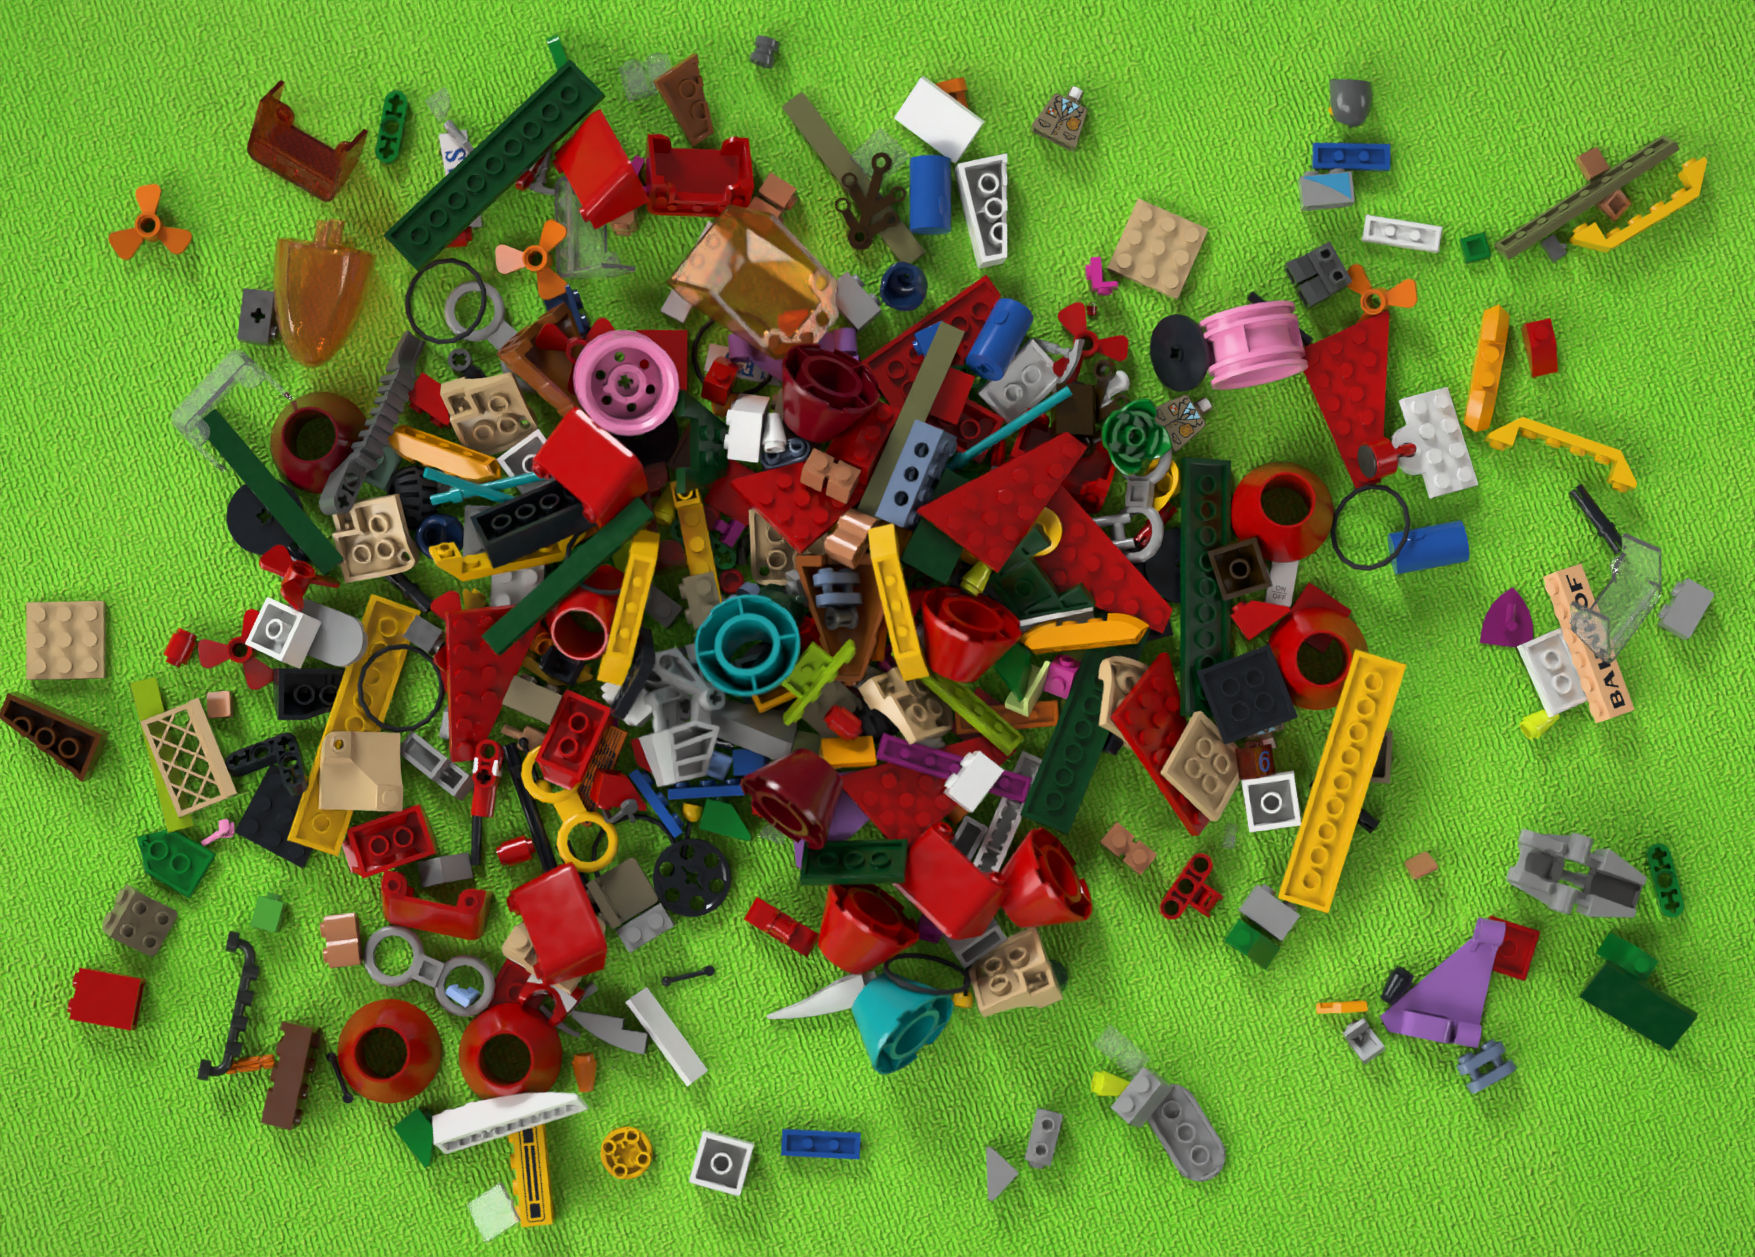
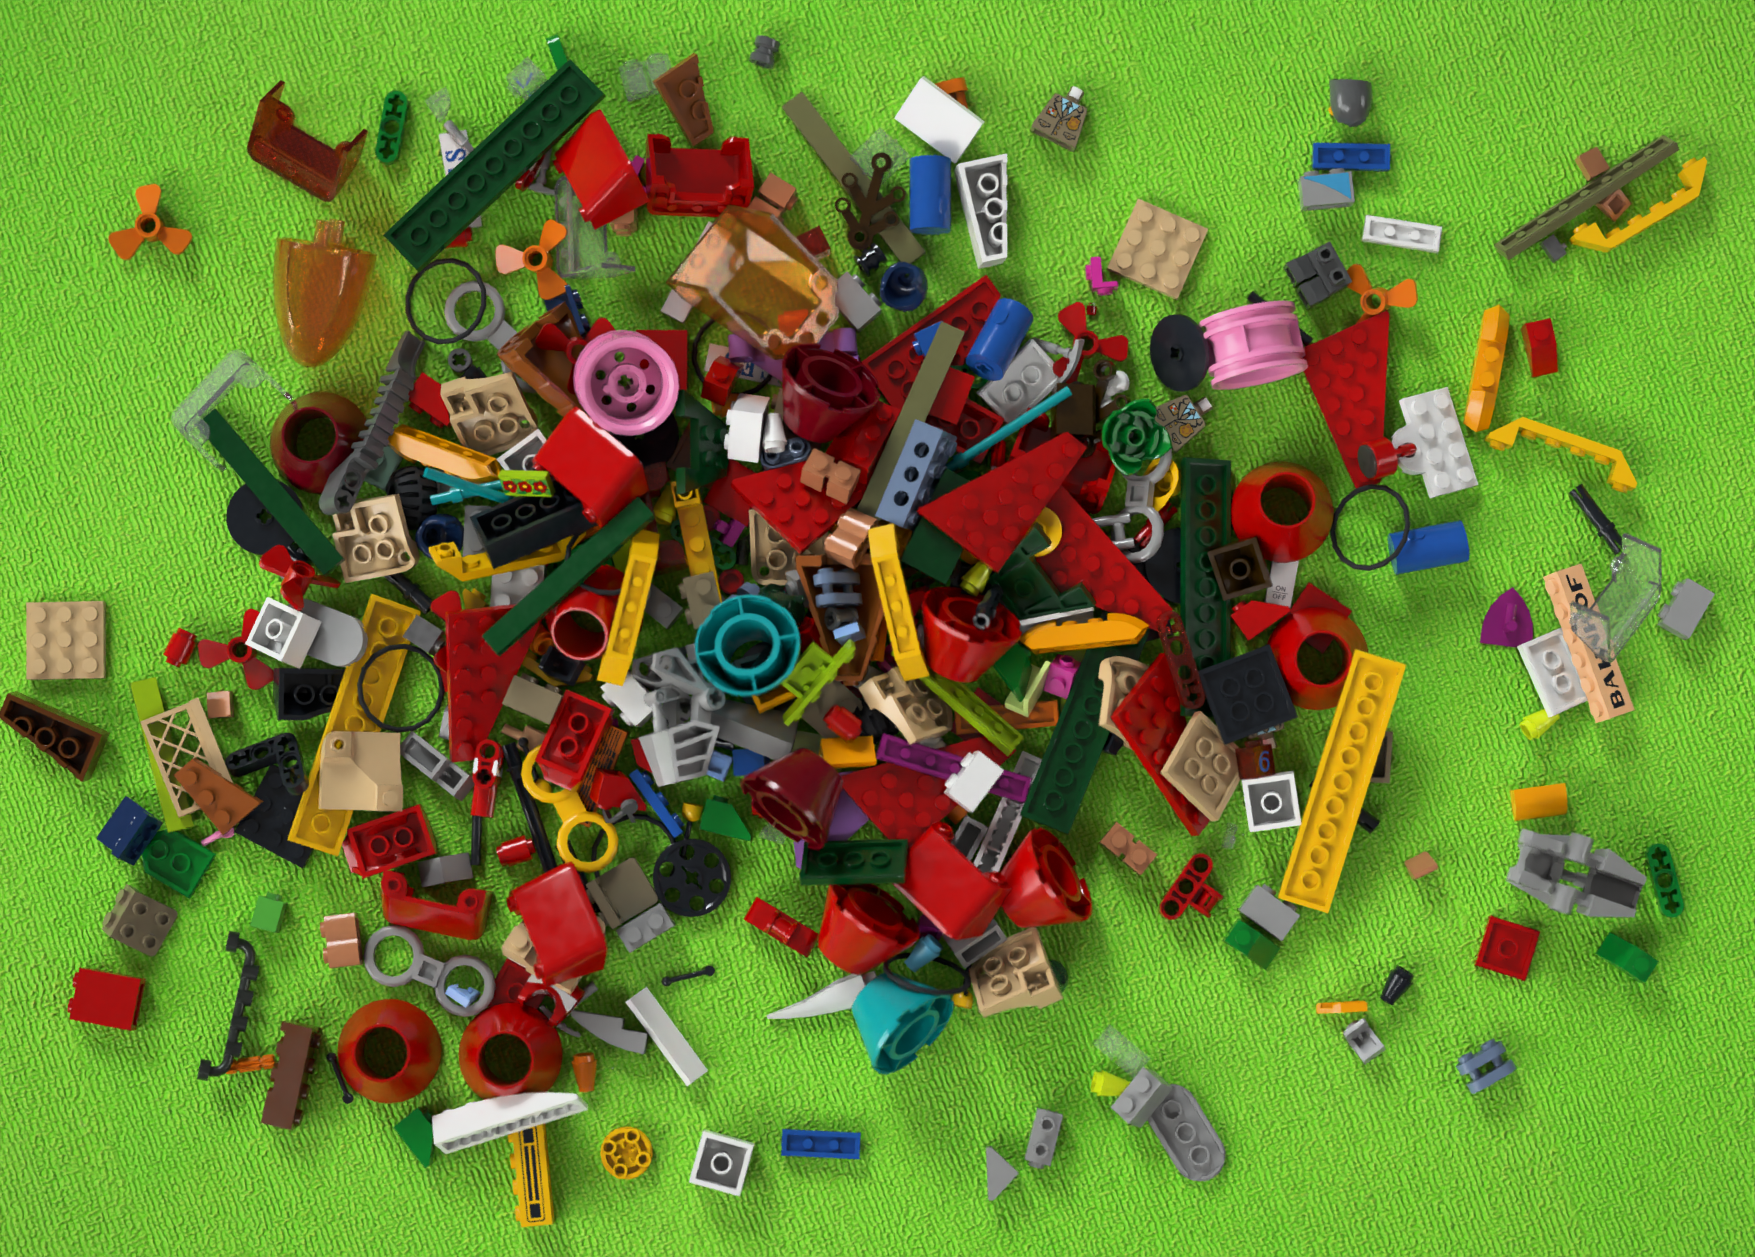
flat silver brick [237,288,281,346] -> none
clear piece [467,1183,521,1243] -> none
black beam [610,626,655,719] -> none
blue plate [668,778,745,800] -> none
medium lavender panel [1380,917,1506,1048] -> none
green tile [1459,232,1492,265] -> none
dark green tile [1579,959,1698,1051] -> none
none -> dark blue bracket [97,796,163,866]
none -> dark orange wing [174,758,264,835]
none -> tile [498,470,555,497]
none -> clear brick [505,56,547,101]
none -> clear red brick [796,226,831,265]
none -> light blue tile [833,622,866,645]
none -> black bush [853,243,887,277]
none -> medium azure cone [904,934,943,972]
none -> black pin [973,584,1003,629]
none -> clear red beam [1156,611,1205,710]
none -> light orange brick [1510,783,1567,821]

